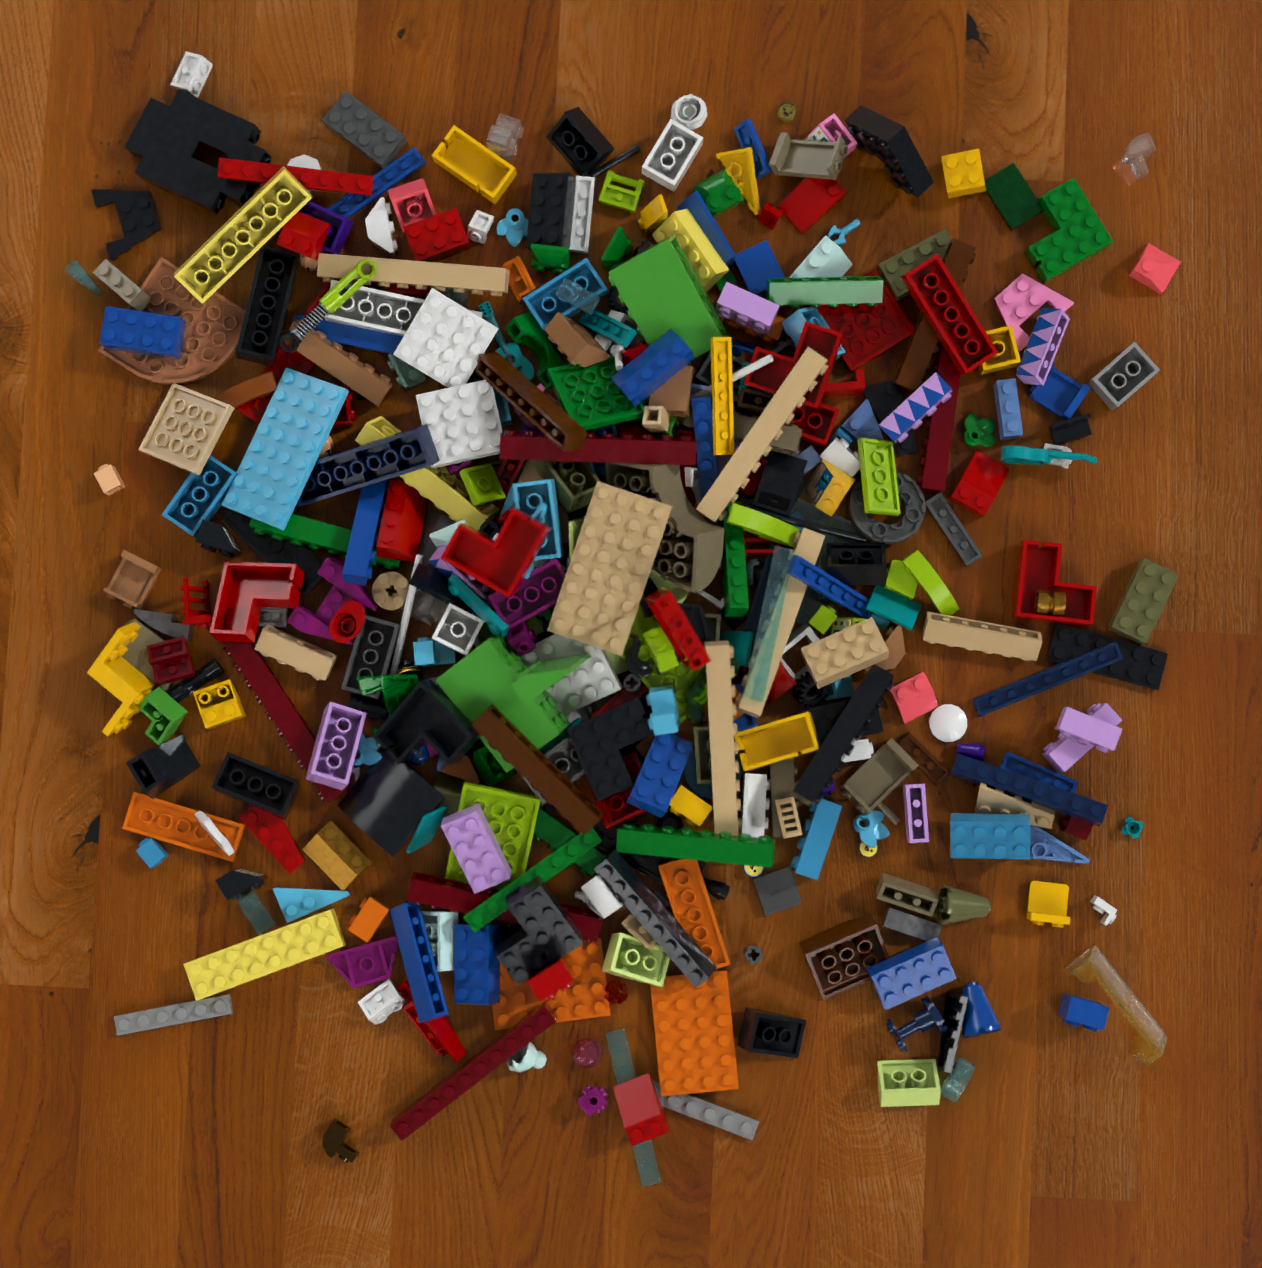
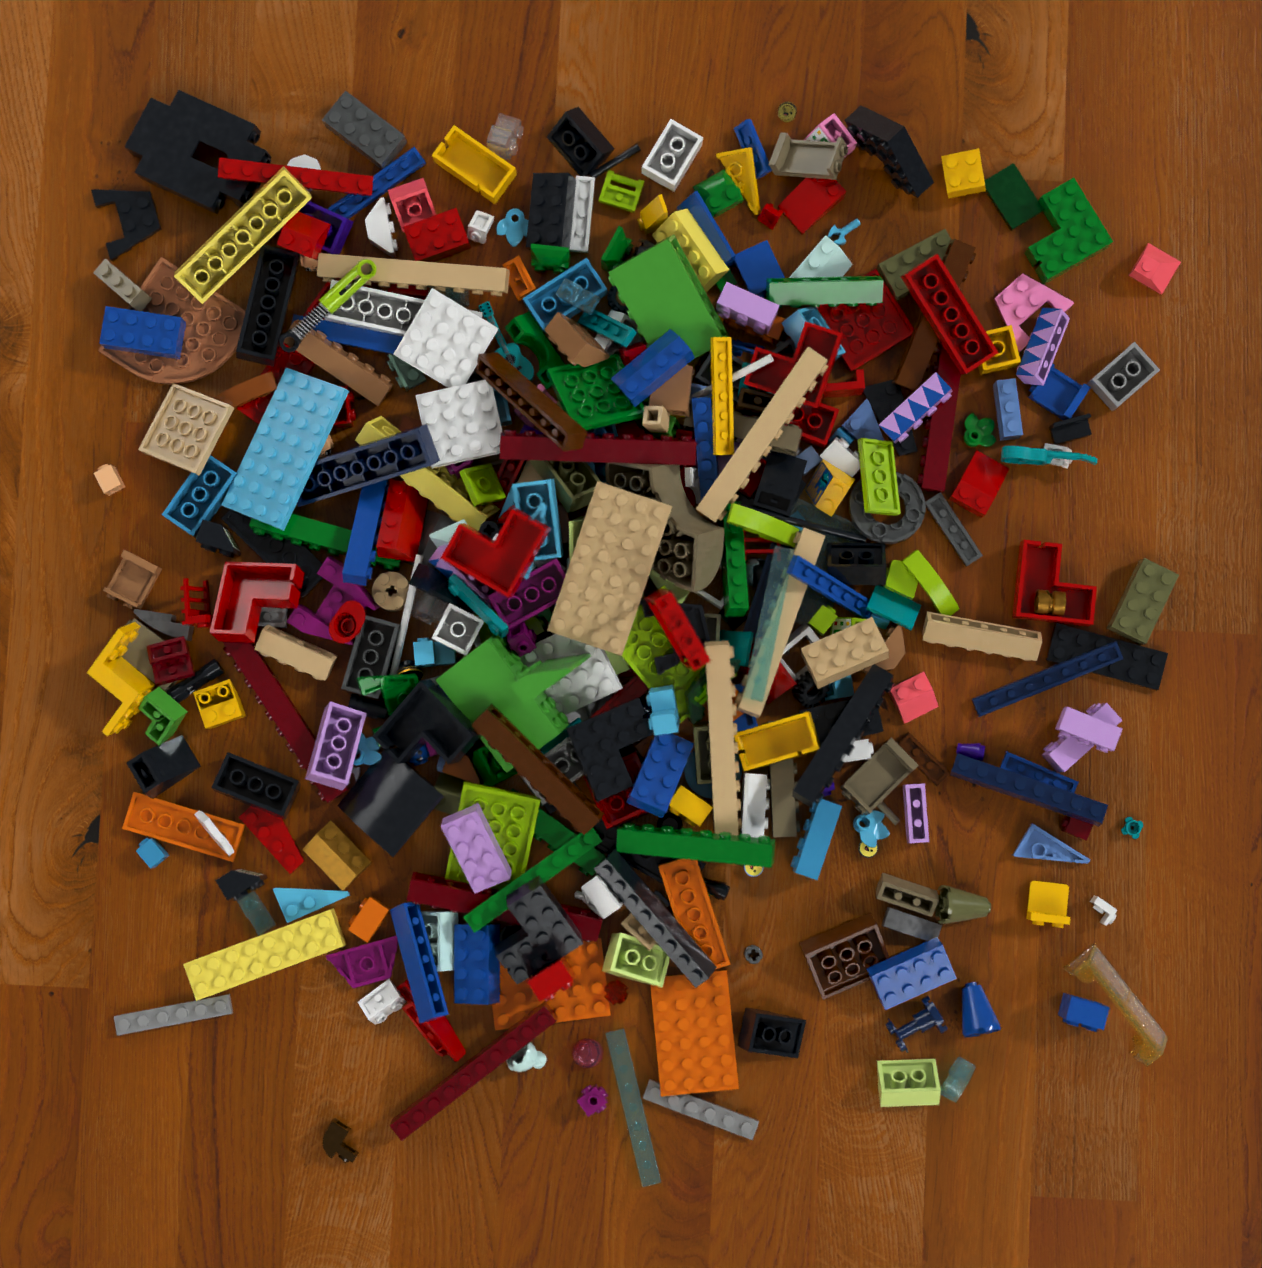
clear light blue slope [63,260,102,296] -> none
white bracket [170,51,213,98] -> none
teal piece [406,805,448,854] -> none
white bar [610,344,624,372] -> none
red slope [613,1073,670,1146] -> none
dark grey bush [623,674,642,693] -> none
black piece [625,635,655,678] -> none
lime brick [643,626,679,673] -> none
white hat [671,94,707,130] -> none
dark grey tile [753,866,802,916] -> none
tan slope [775,797,803,839] -> none
white dish [929,704,967,742] -> none
black wing [937,991,968,1073] -> none
dark azure brick [950,813,1030,860] -> none
tan wing [974,782,1055,829] -> none
clear brick [1122,132,1156,180] -> none

